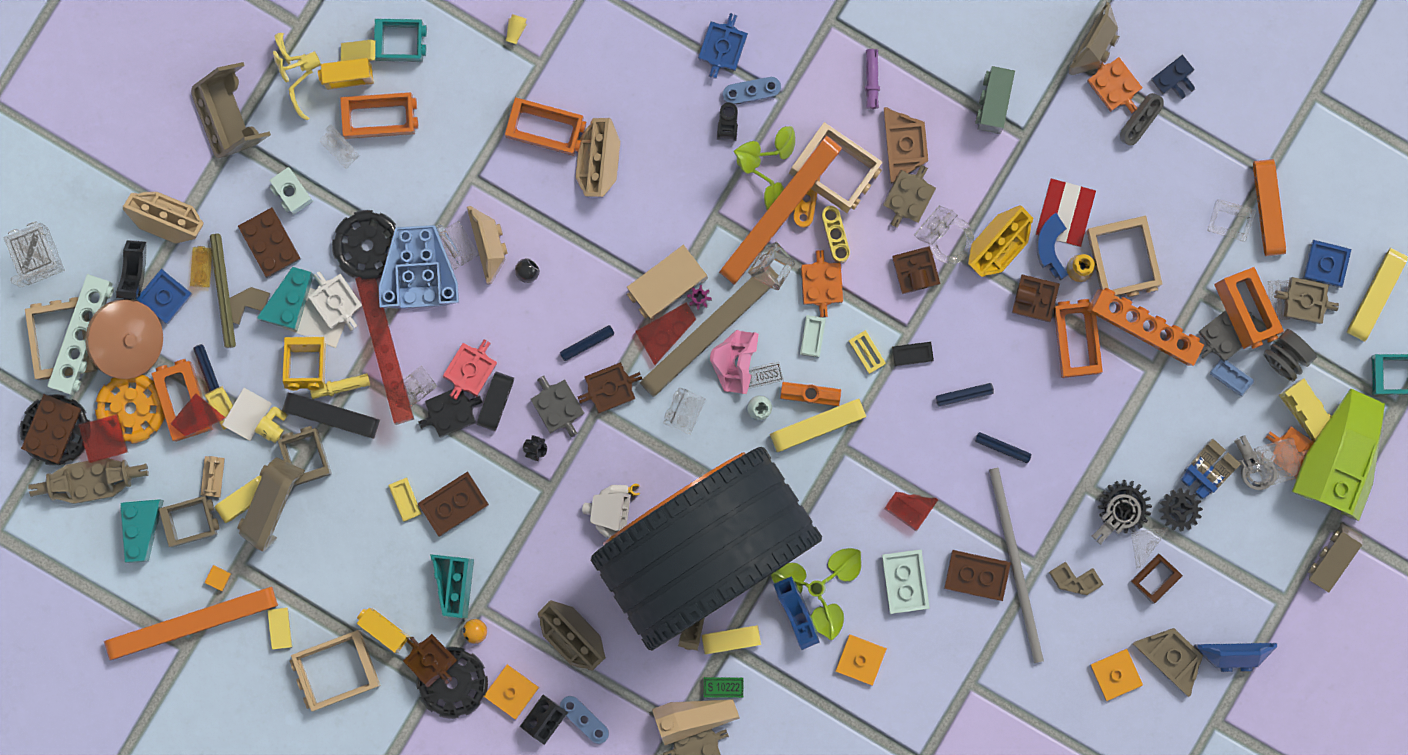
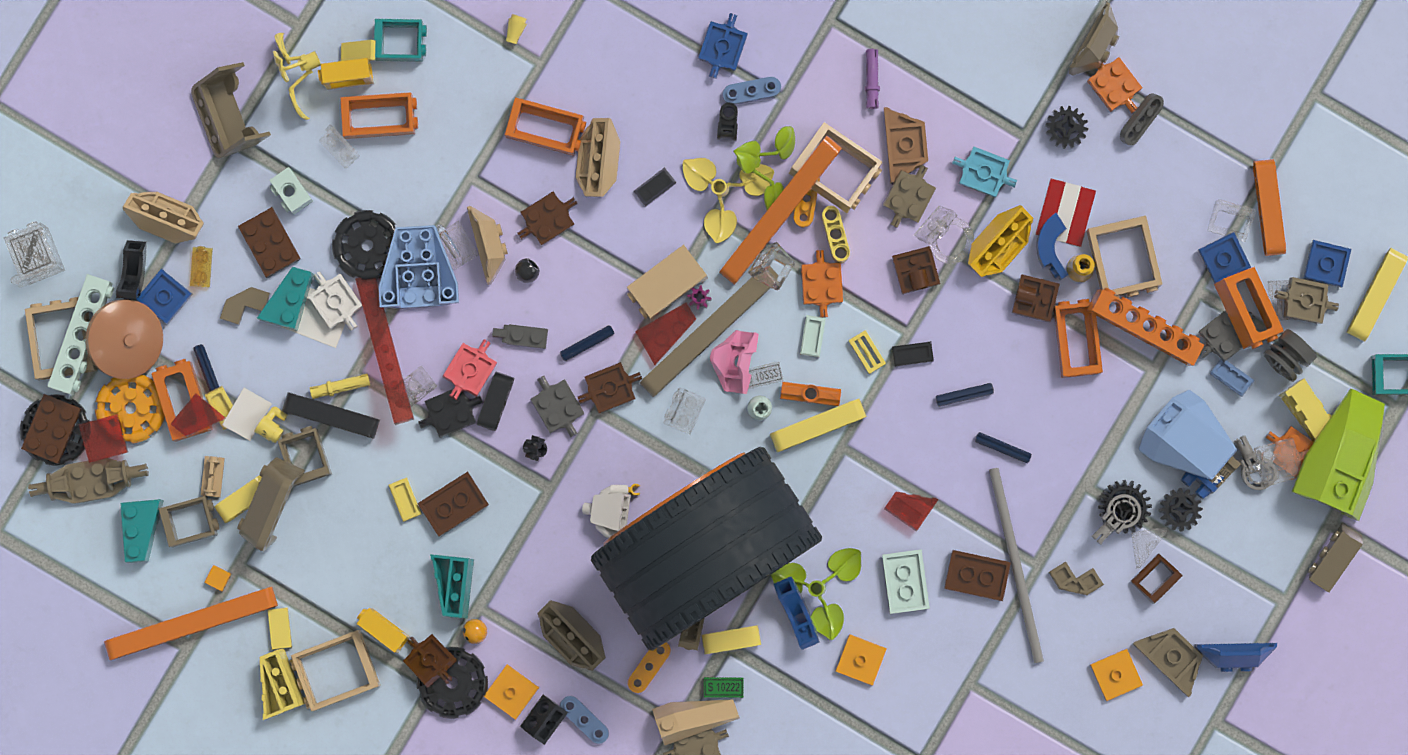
olive axle [210,233,236,348] -> none
yellow window [283,337,326,391] -> none
sand green brick [975,66,1015,134] -> none
dark blue hinge [1151,54,1195,99] -> none
none -> light yellow wedge [259,648,305,720]
none -> dark grey hinge [492,324,548,349]
none -> reddish brown plate [517,191,578,245]
none -> light orange plate [628,642,671,693]
none -> black tile [634,167,676,207]
none -> light yellow plant [683,158,774,243]
none -> medium azure plate [952,146,1017,198]
none -> black gear [1045,106,1089,149]
none -> light blue wedge [1139,390,1237,480]
none -> blue plate [1198,232,1251,284]

